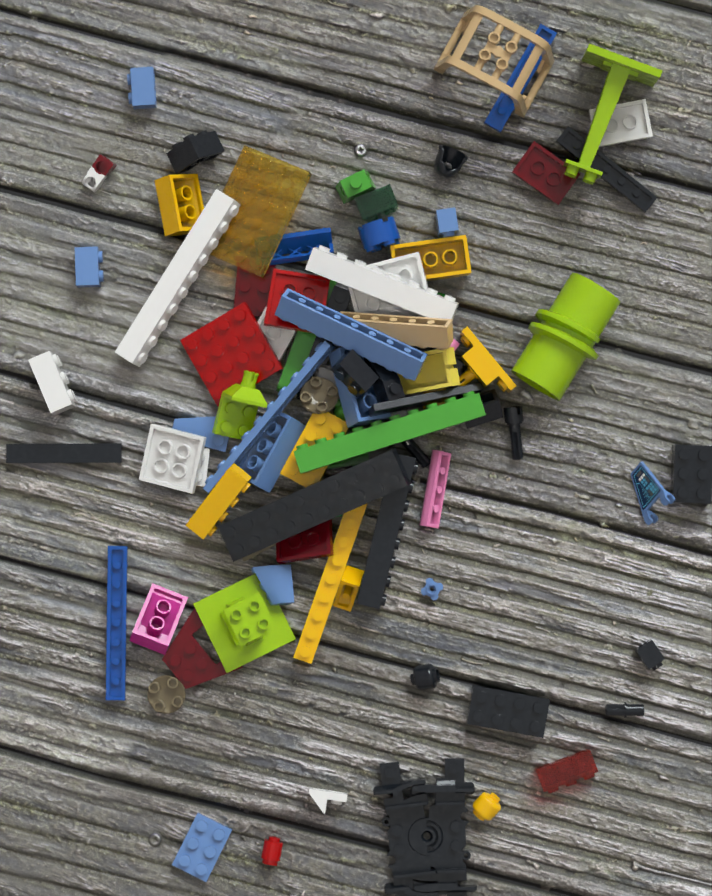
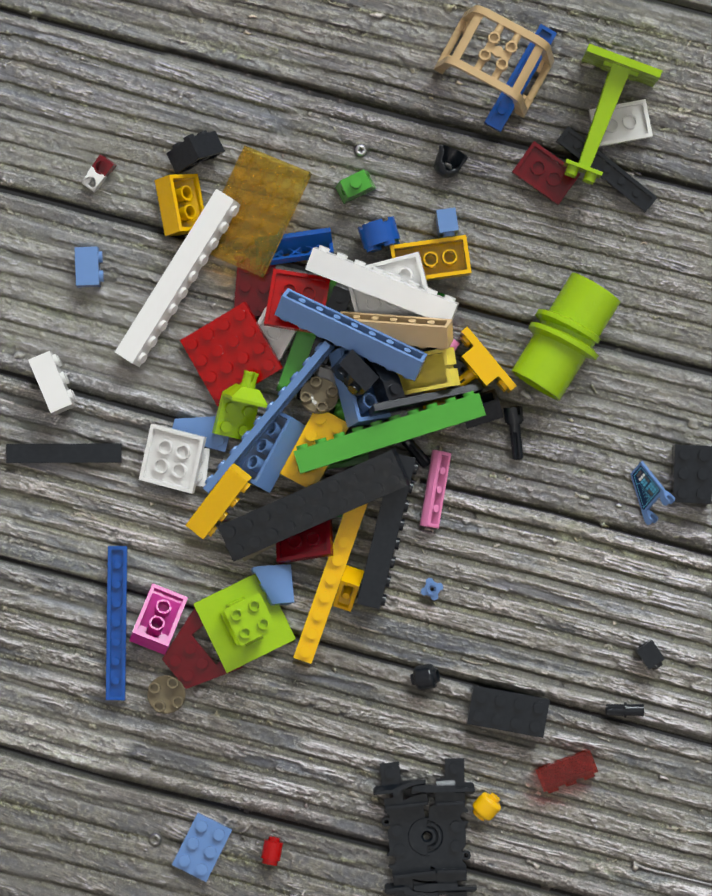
medium blue brick [127,67,157,109] -> none
white slope [309,787,348,815] -> none
clear green brick [354,184,398,223] -> none

